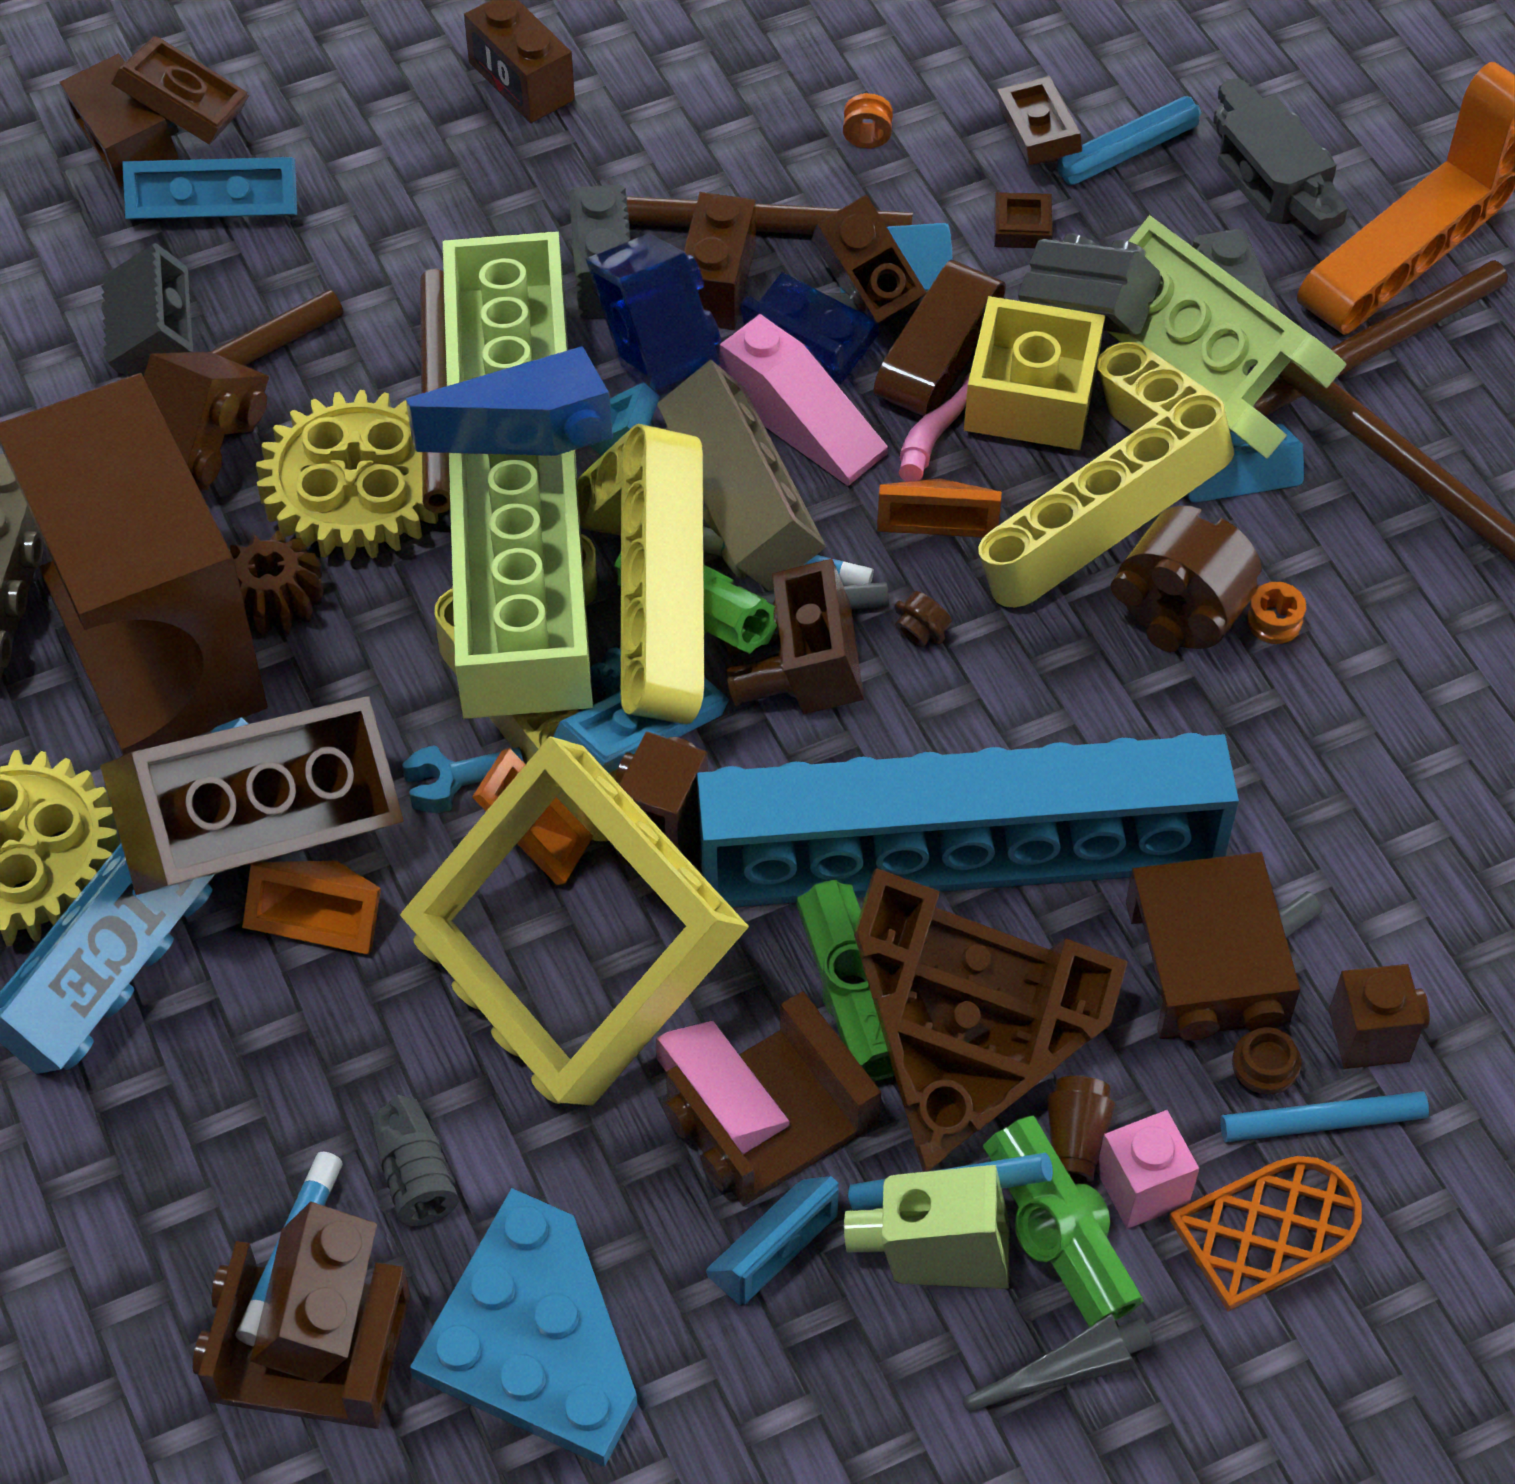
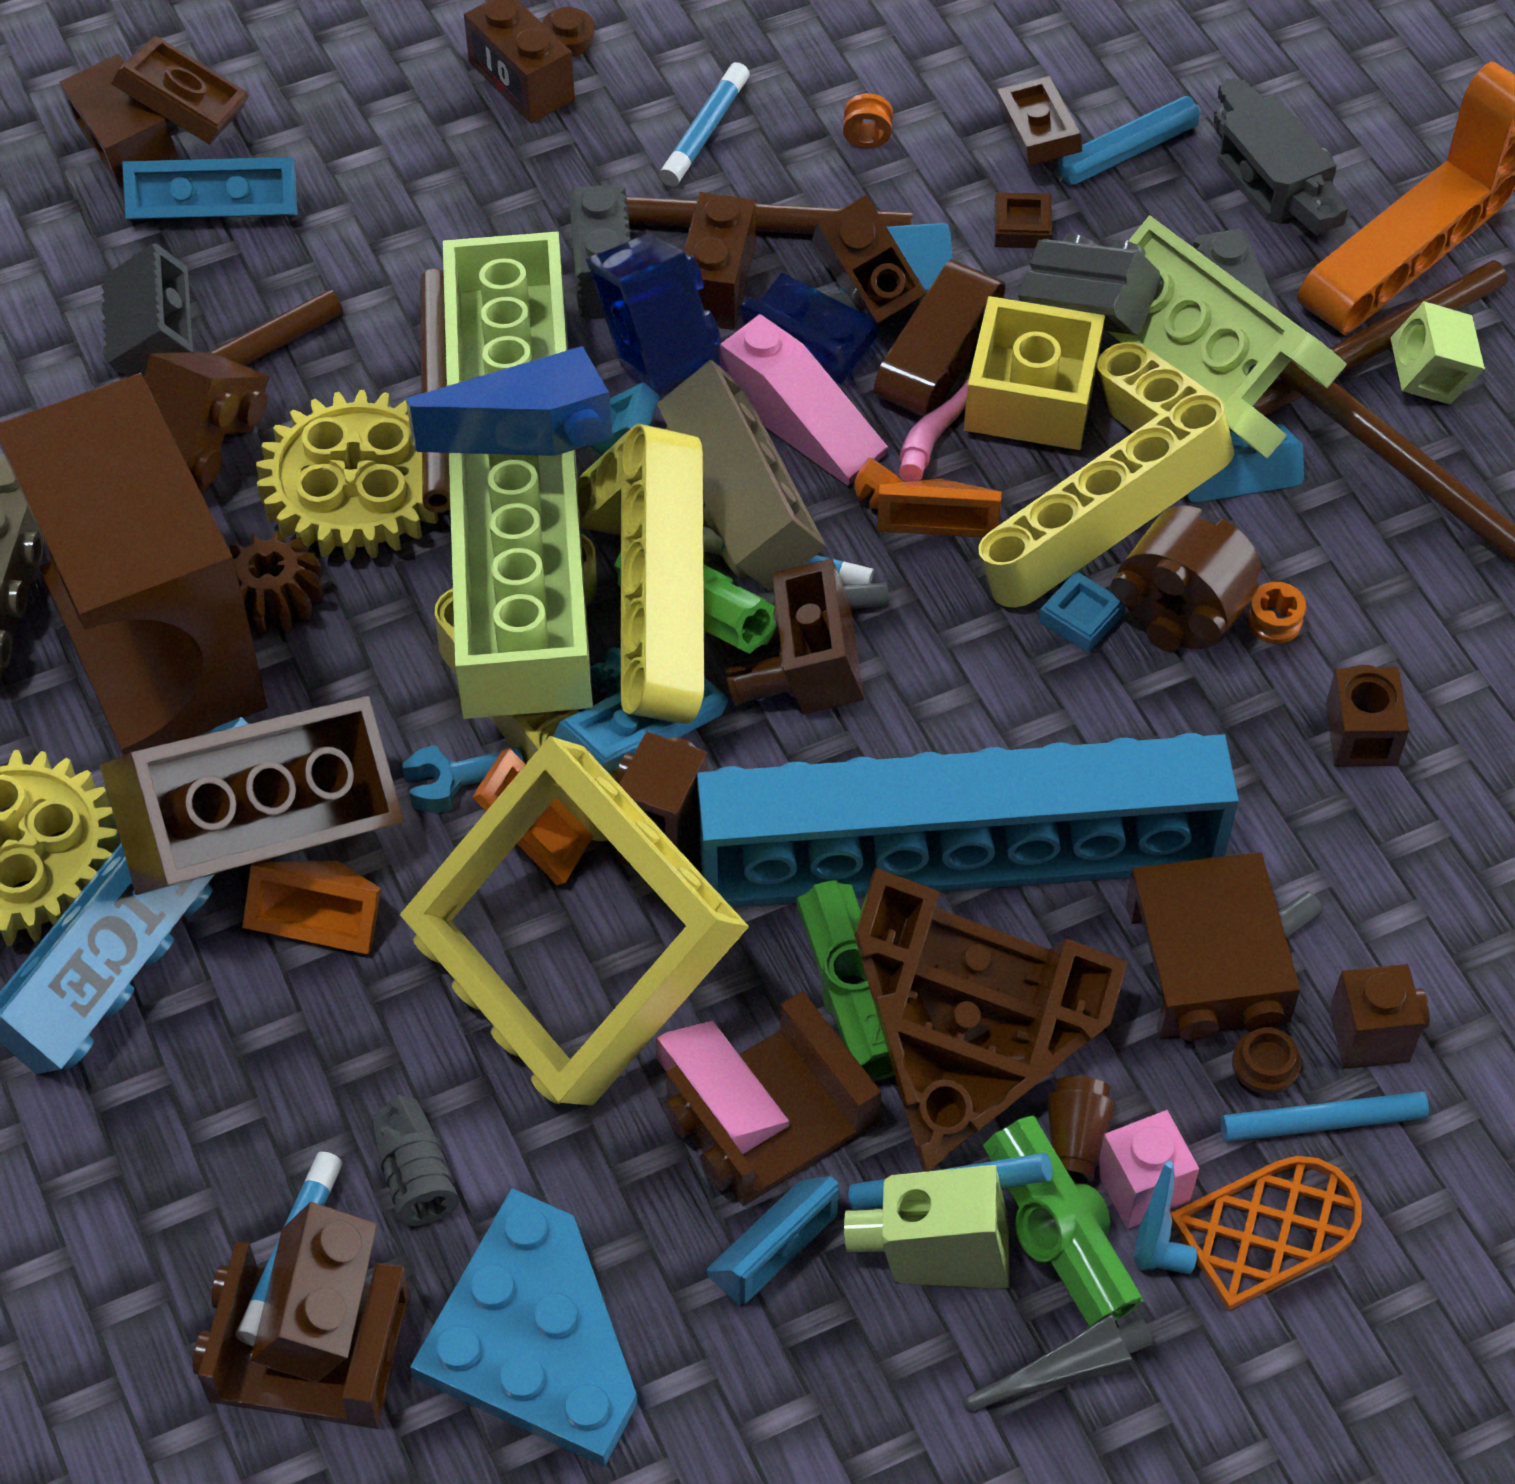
reddish brown plate [894,591,952,647] -> none
none -> reddish brown plate [542,7,595,57]
none -> dark azure bar [659,62,750,187]
none -> orange hinge [854,457,904,509]
none -> dark azure tile [1039,571,1126,653]
none -> dark azure bar [1133,1160,1197,1274]
none -> reddish brown brick [1326,665,1409,767]
none -> yellowish green brick [1390,301,1485,405]

